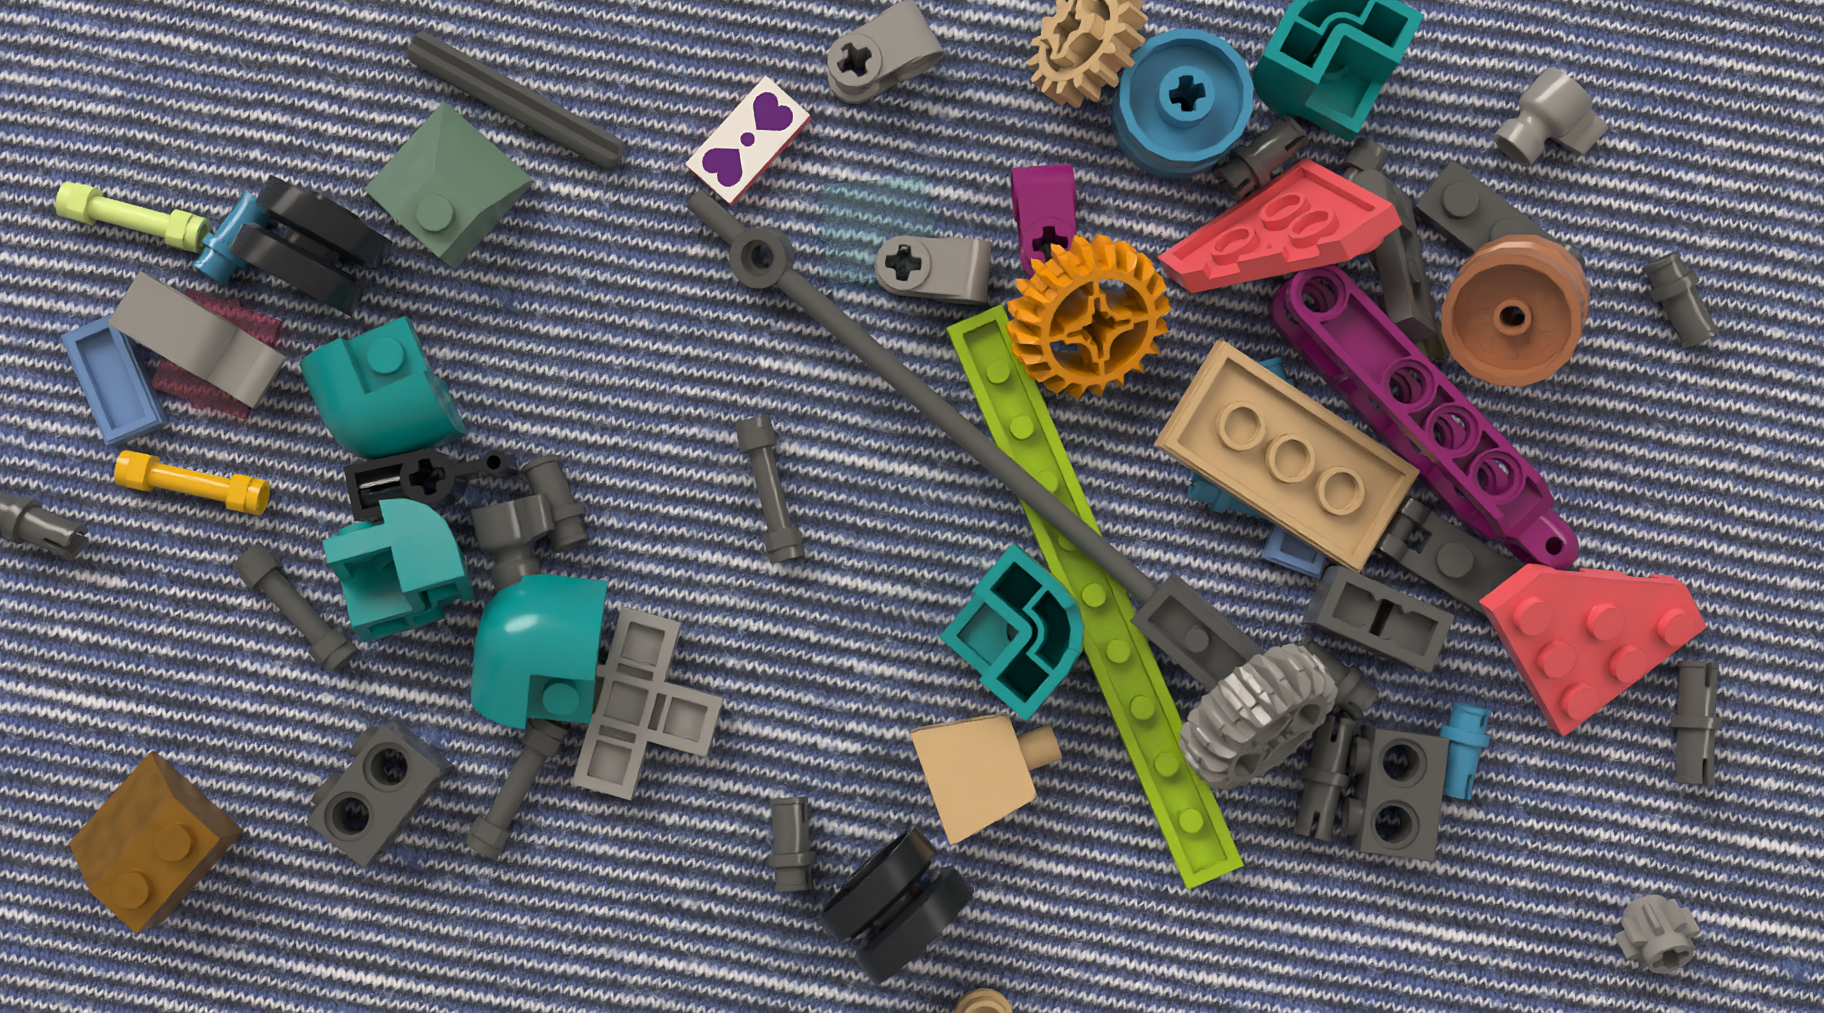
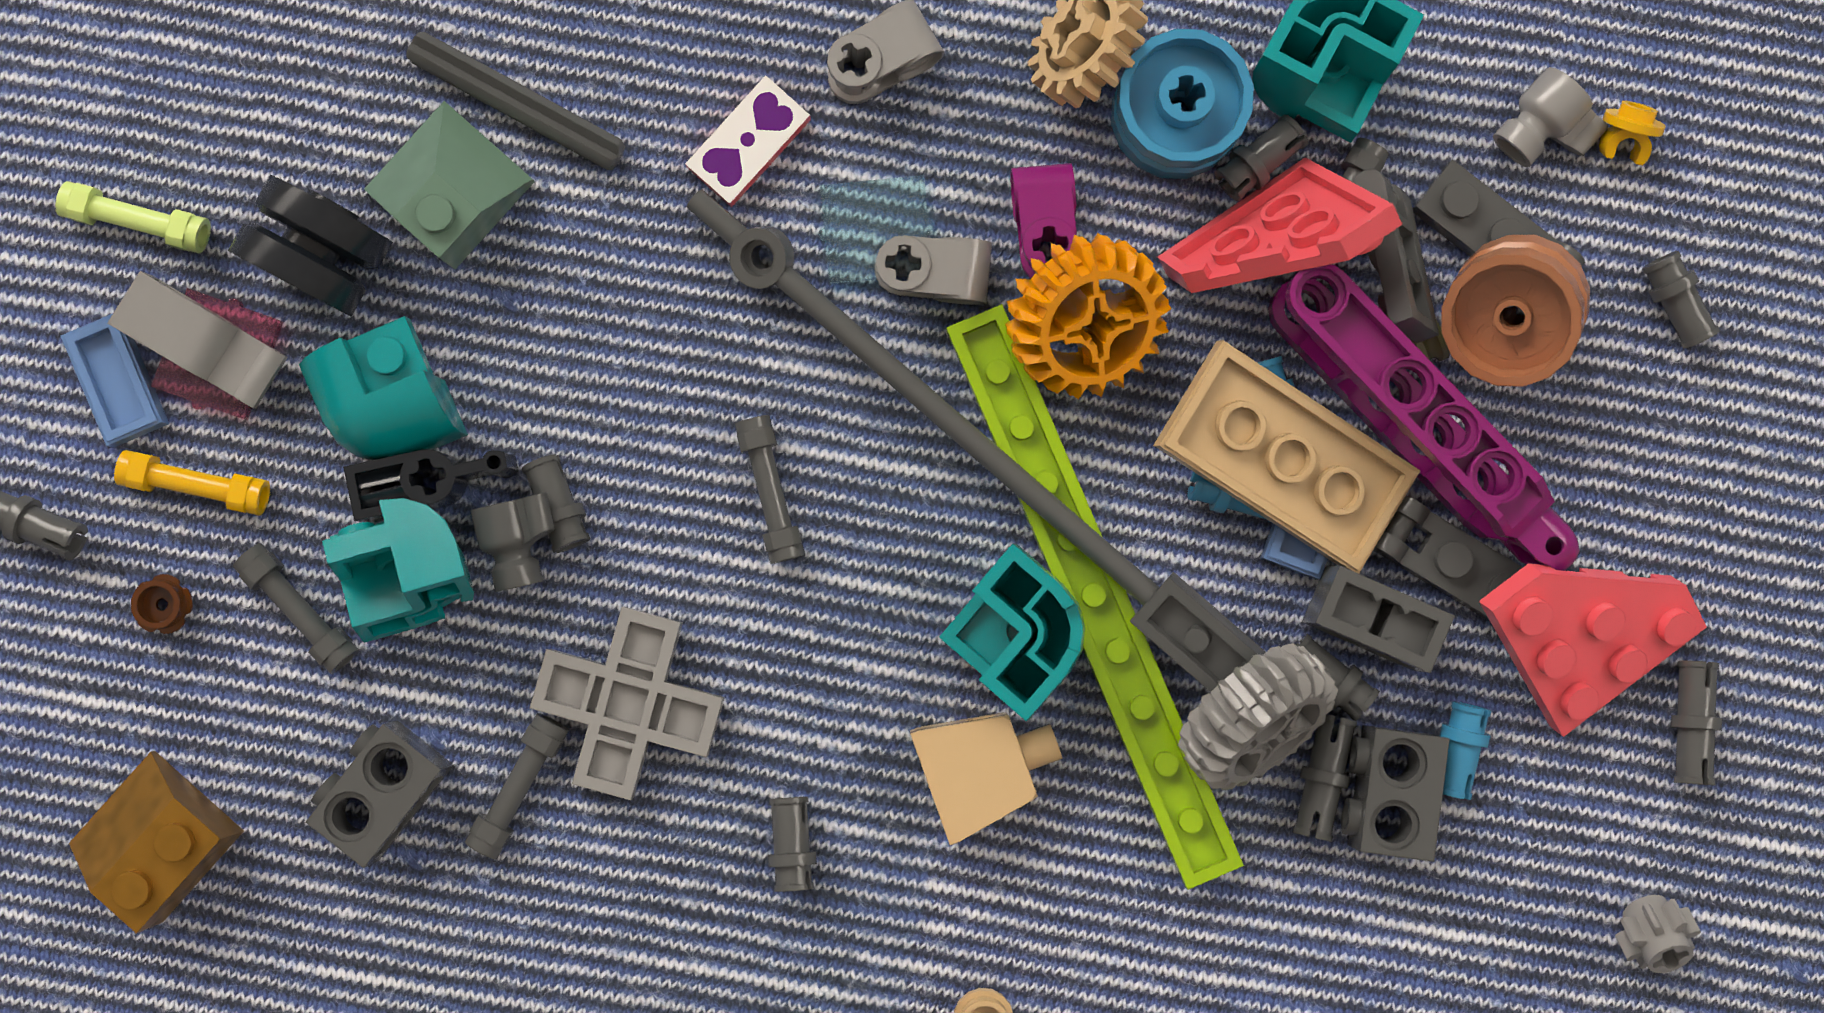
dark azure pin [191,190,271,287] -> none
teal brick [470,574,608,730] -> none
black wheel [816,824,974,985] -> none
none -> reddish brown plate [131,574,193,634]
none -> yellow plate [1599,101,1666,166]

